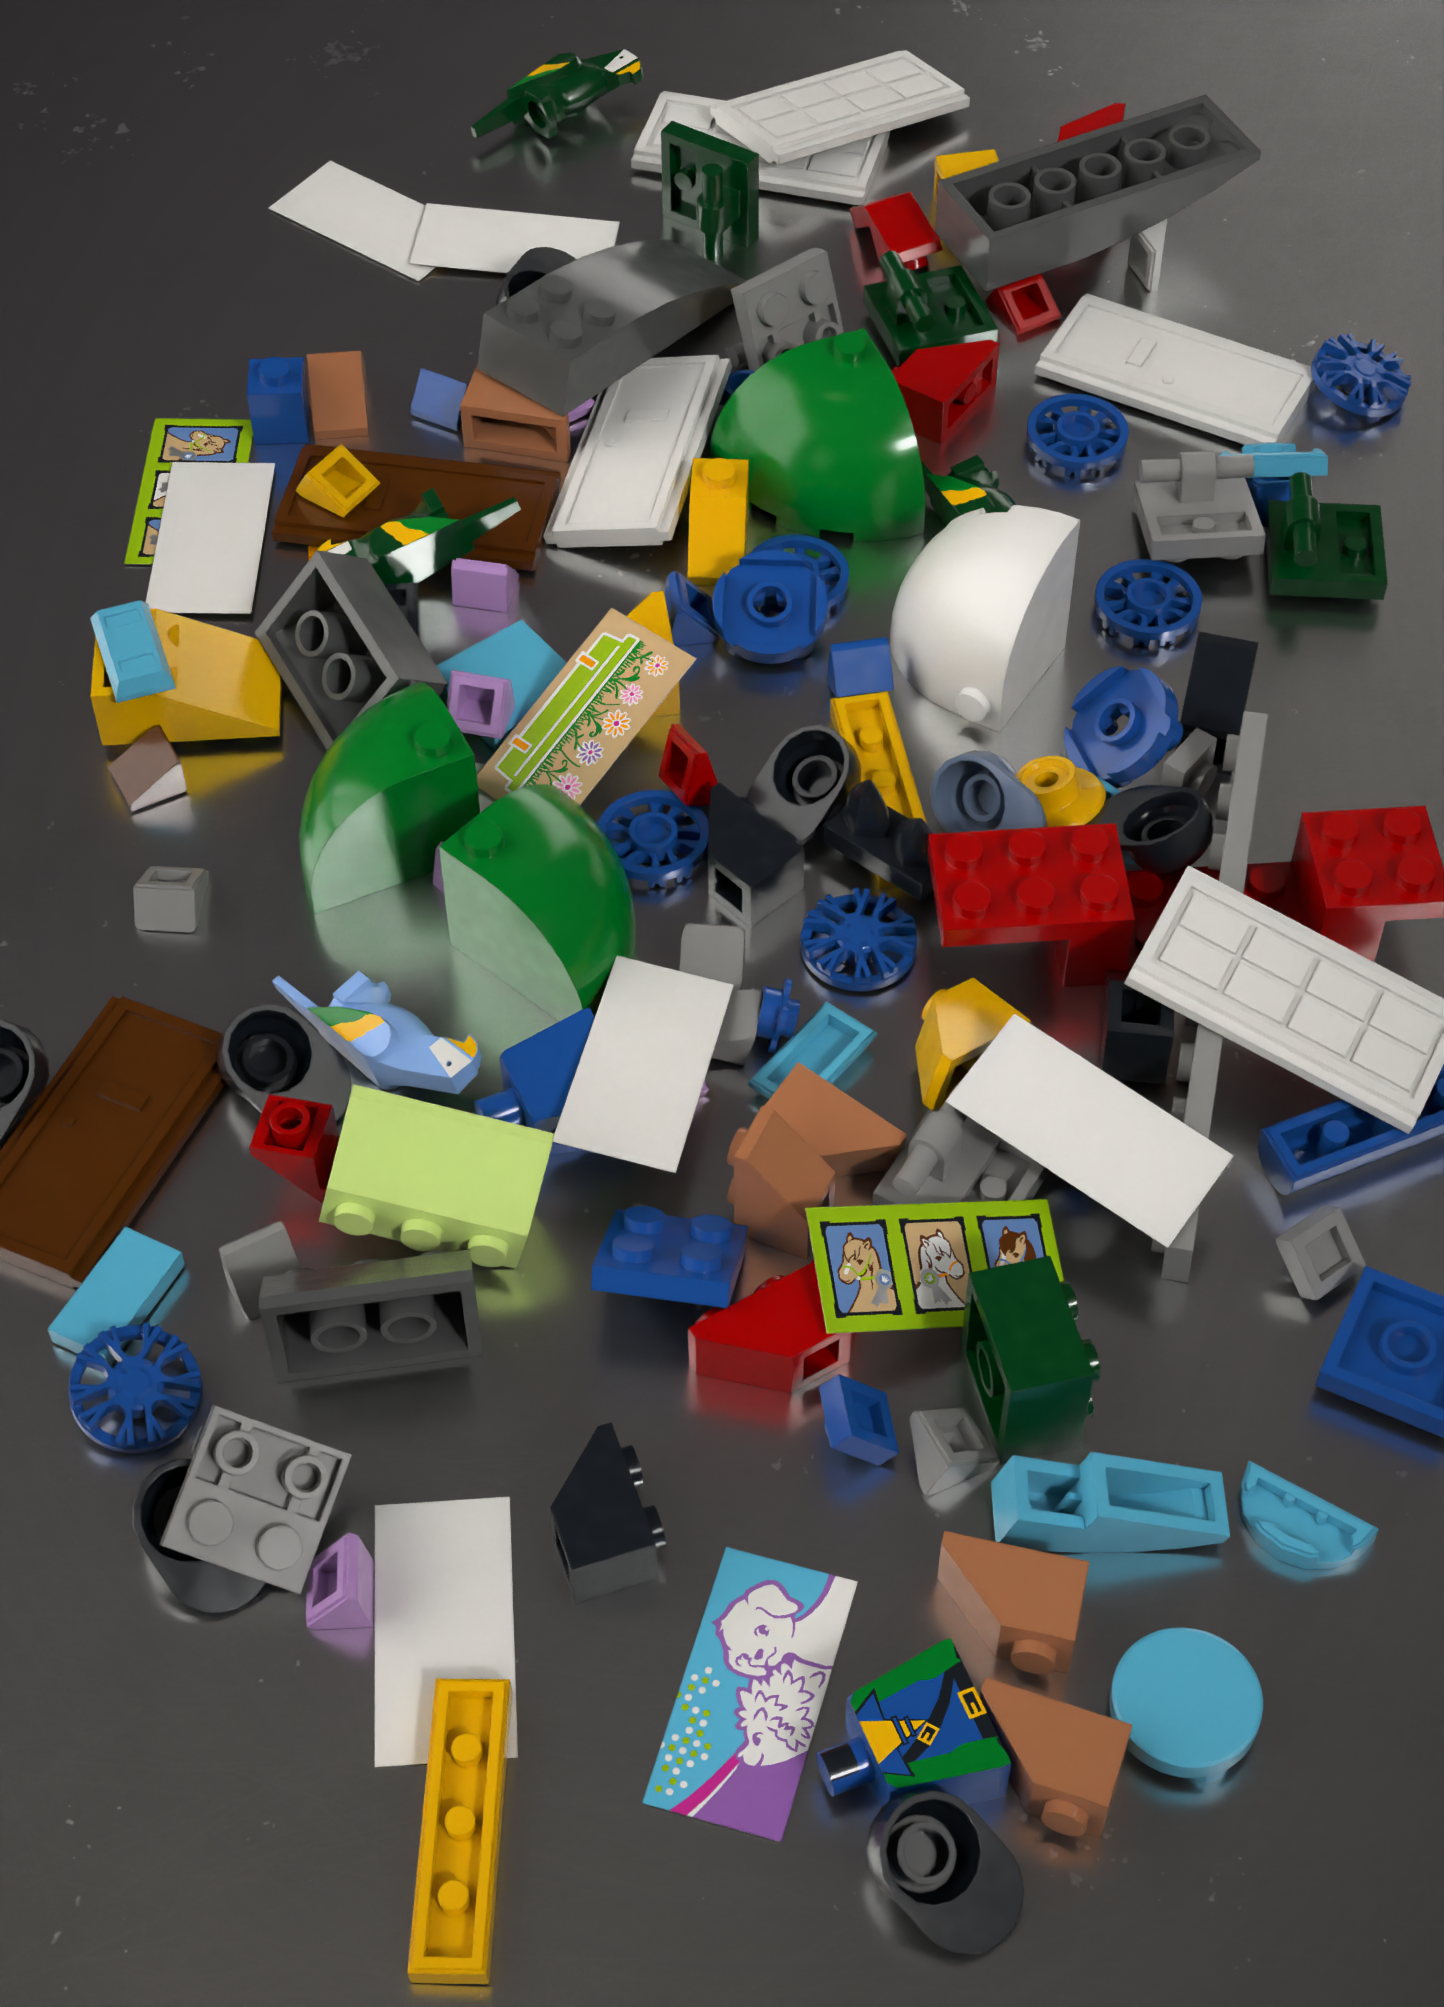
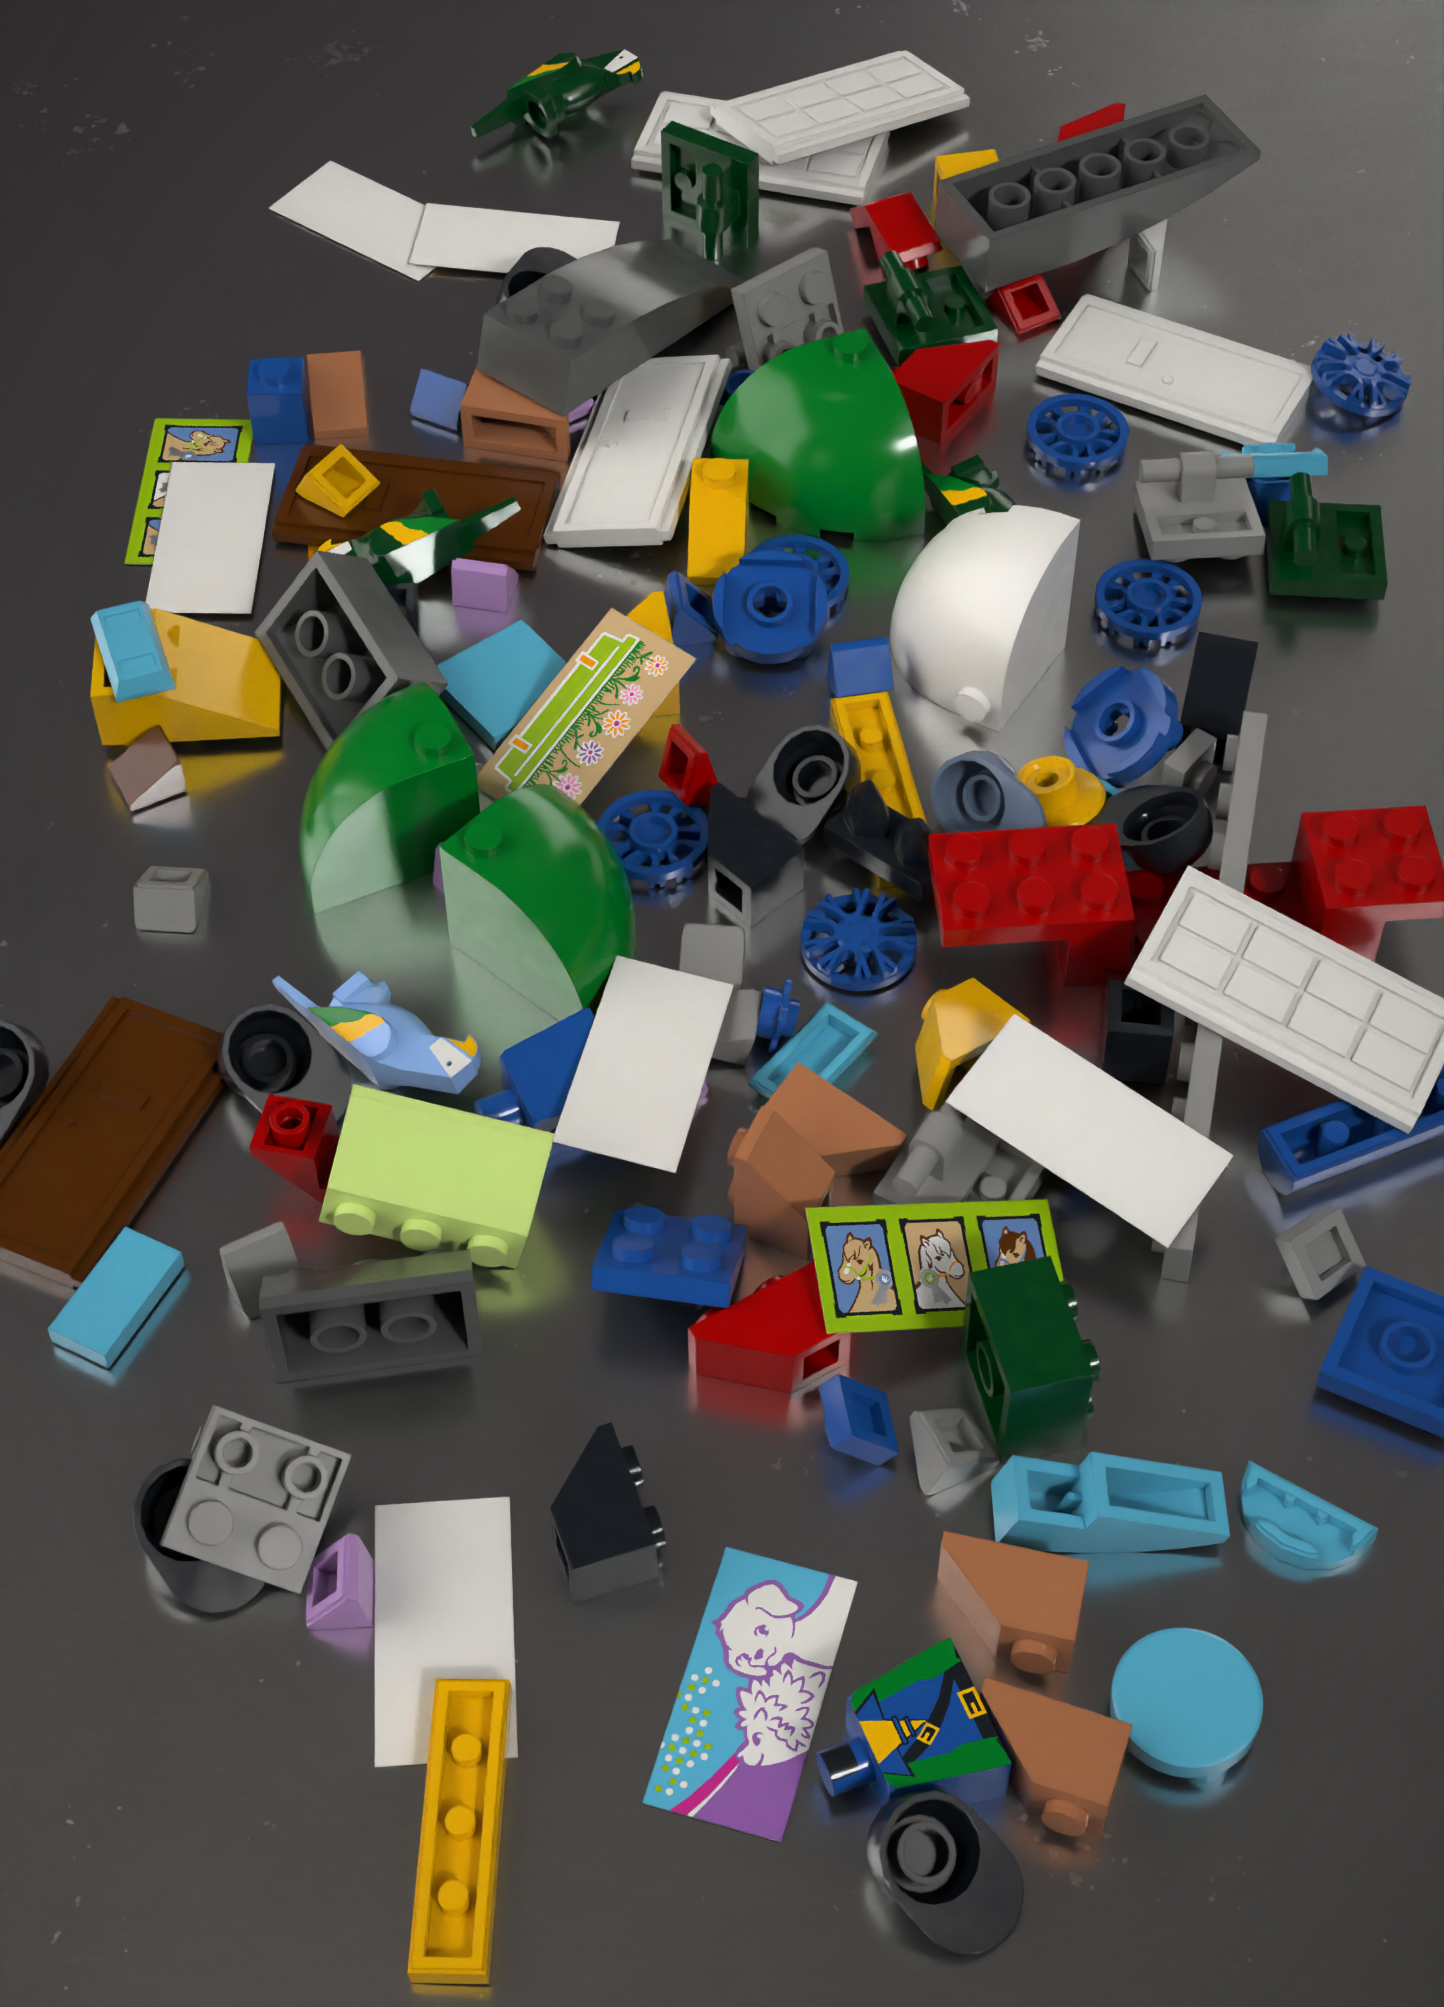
blue wheel [68,1322,202,1453] -> none
lavender slope [447,670,515,739] -> none

